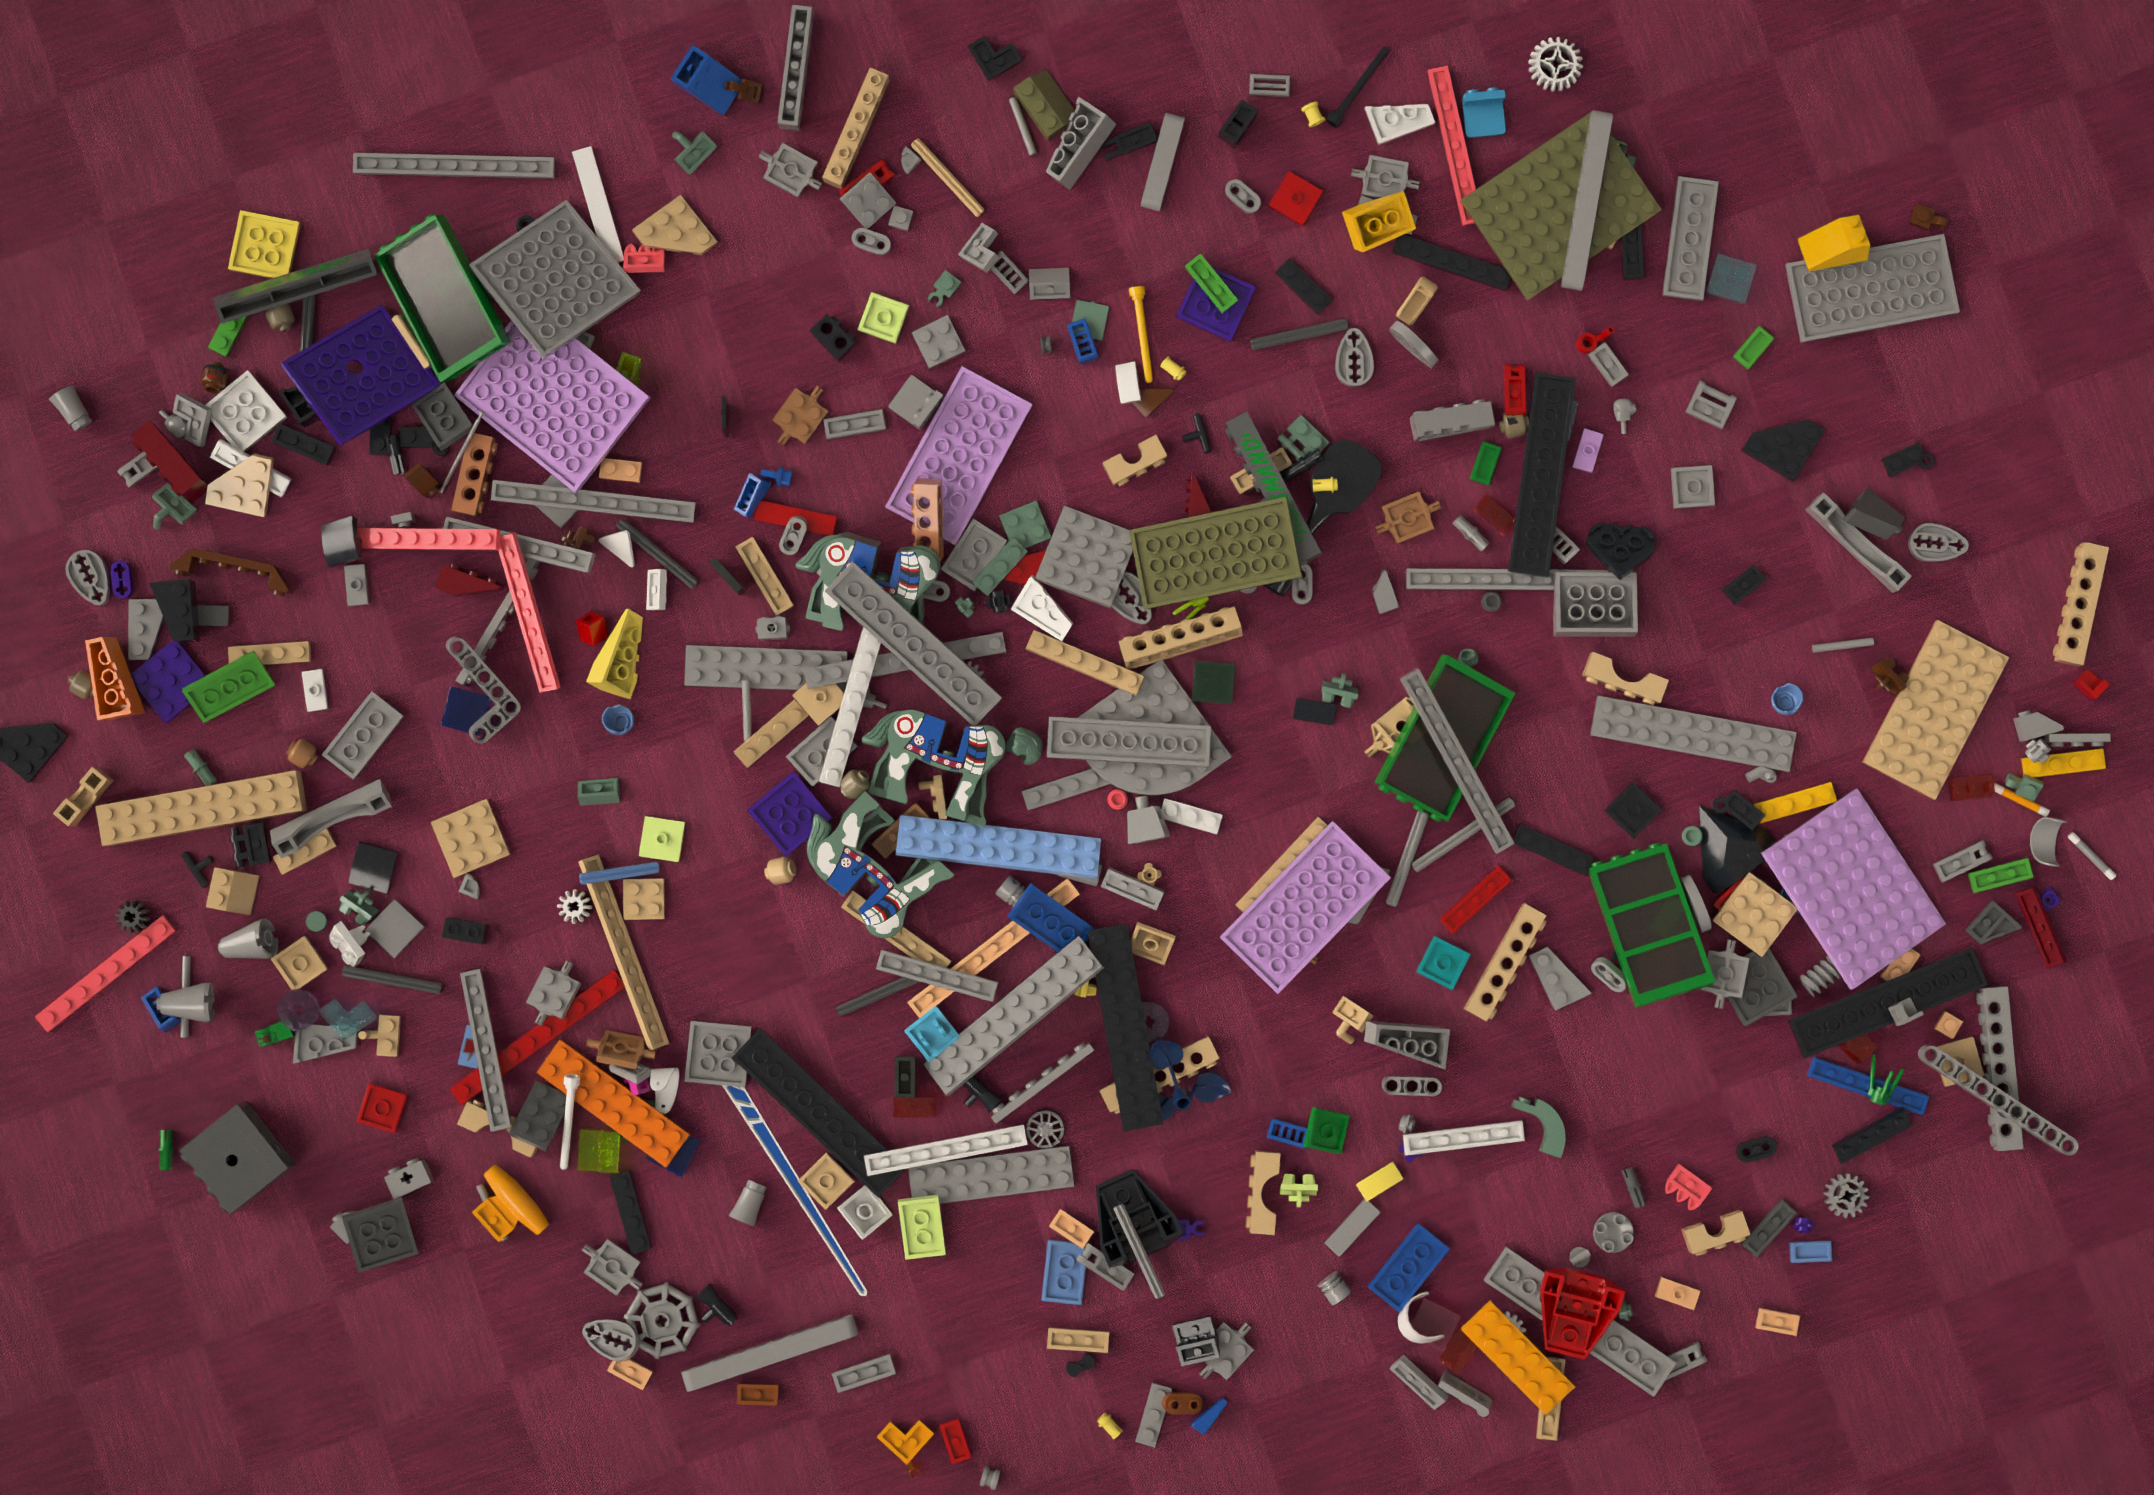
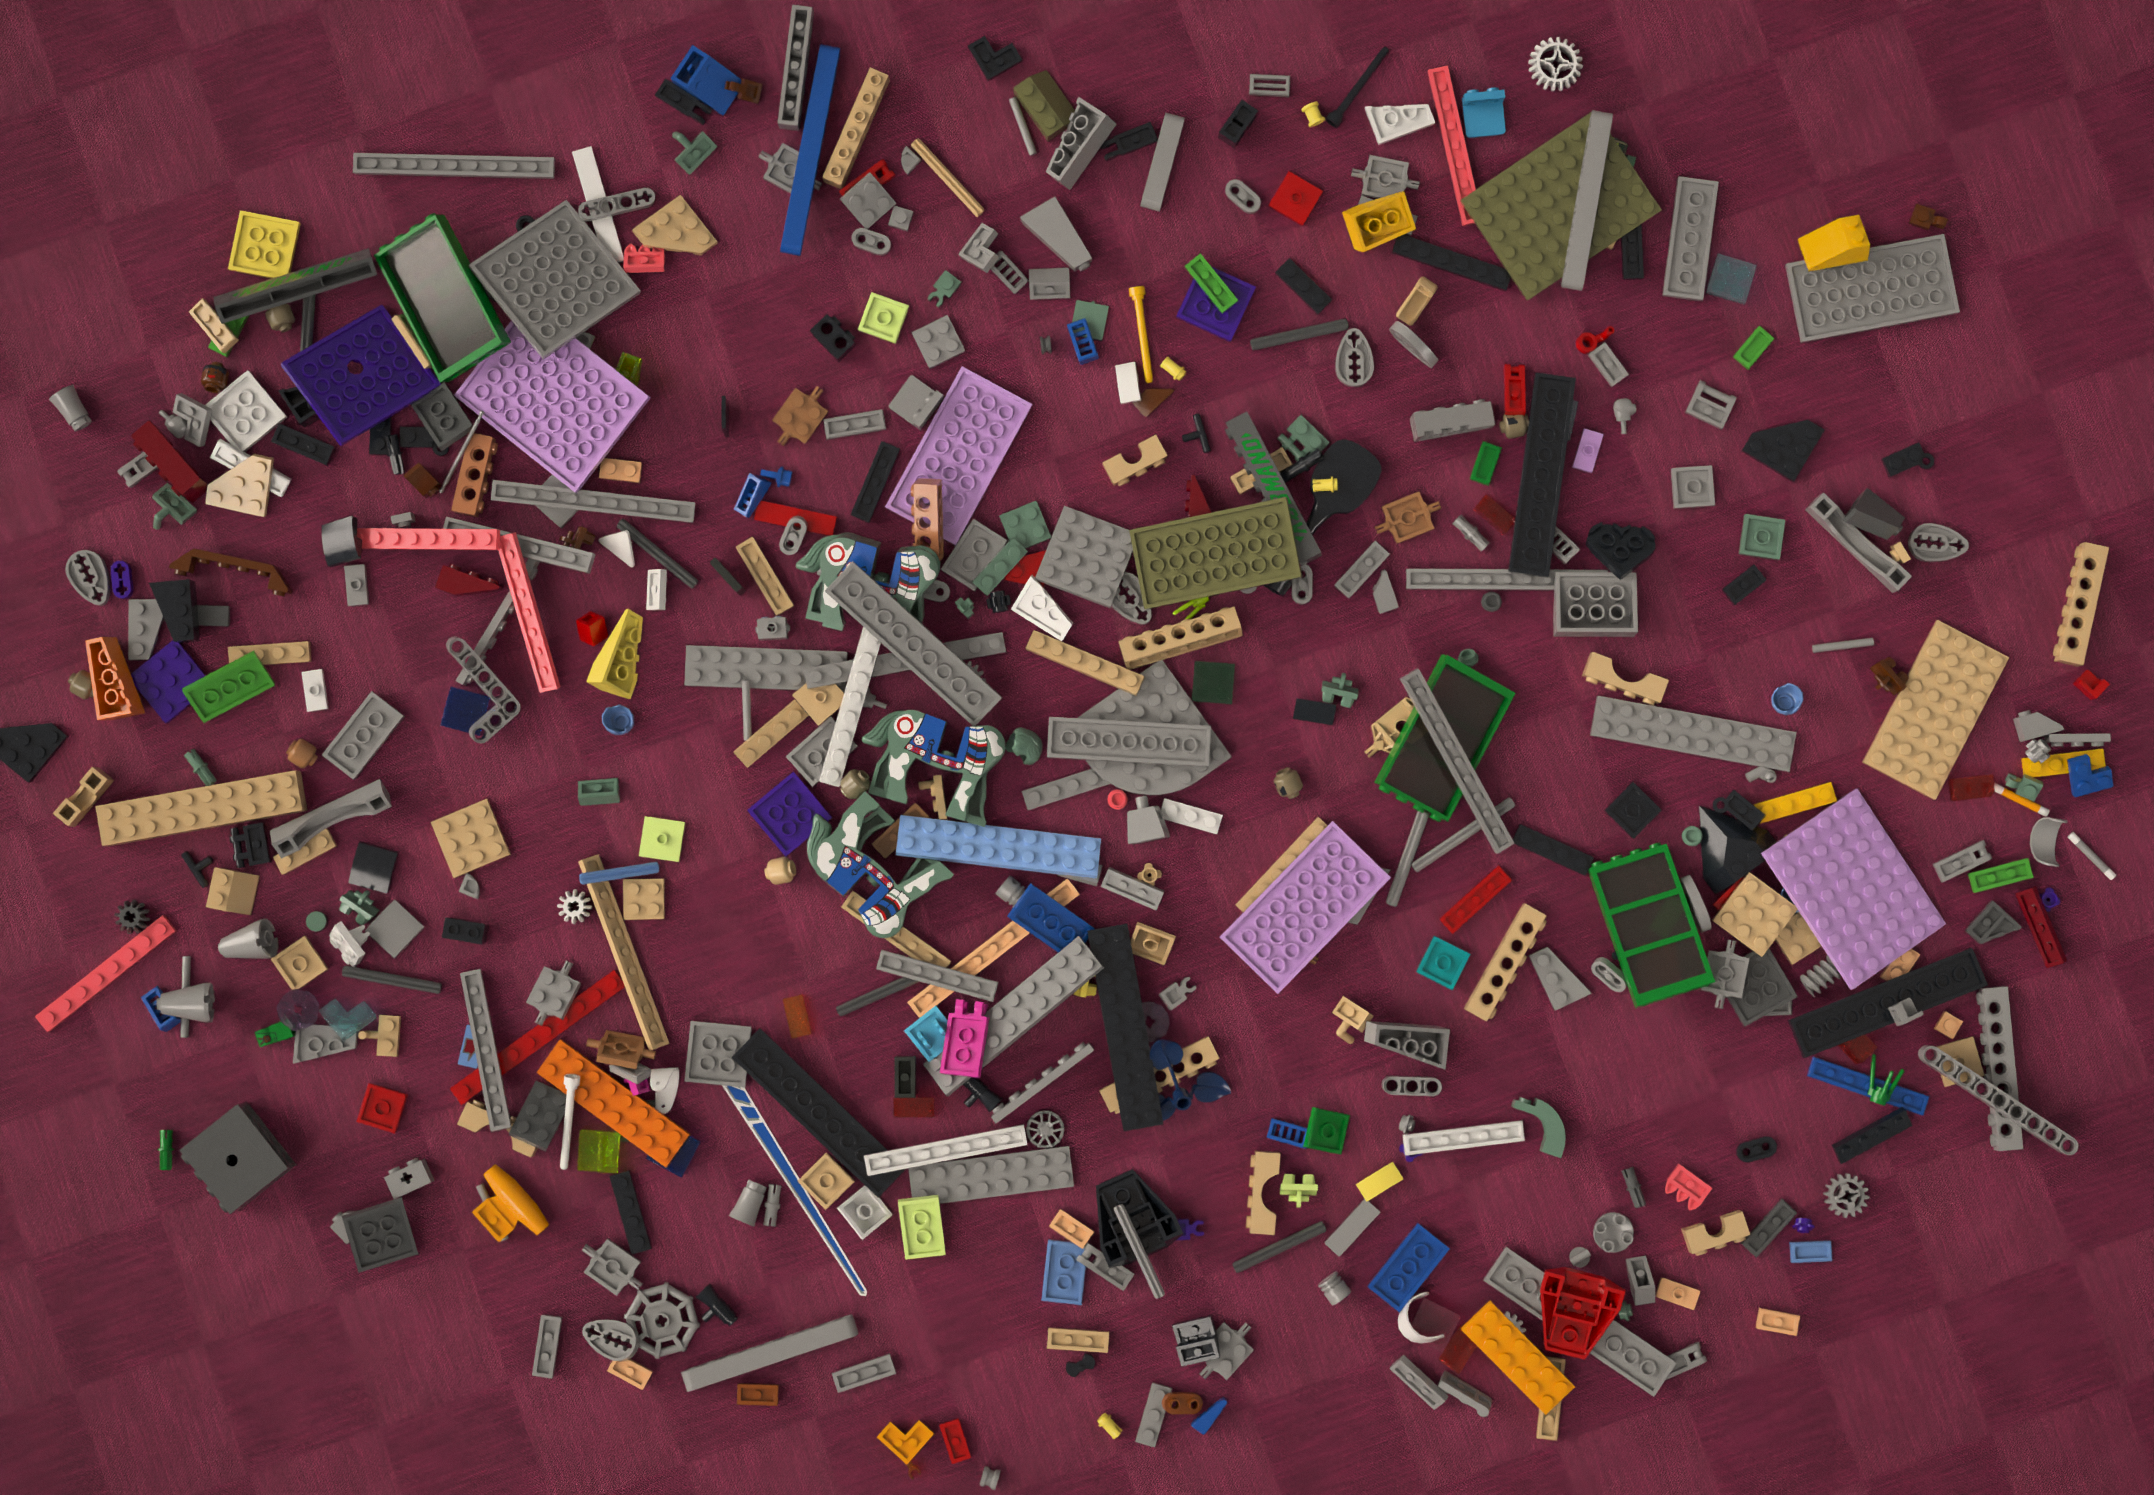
none -> tan tile [189,298,239,354]
none -> light grey plate [532,1314,562,1379]
none -> light grey beam [578,188,655,221]
none -> black hinge [655,79,712,125]
none -> light grey pin [763,1184,782,1227]
none -> blue beam [780,44,841,256]
none -> clear orange plate [783,994,812,1038]
none -> black plate [850,441,900,523]
none -> dark pink tile [940,999,989,1078]
none -> light grey slope [1020,197,1092,272]
none -> light grey plate [1159,977,1197,1010]
none -> dark grey axle [1233,1221,1326,1273]
none -> dark tan head [1274,767,1303,799]
none -> light grey plate [1334,541,1390,599]
none -> light grey slope [1626,1256,1655,1306]
none -> sand green plate [1739,514,1785,560]
none -> tan plate [1775,912,1821,965]
none -> tan plate [1889,542,1910,564]
none -> blue plate [2067,754,2114,798]

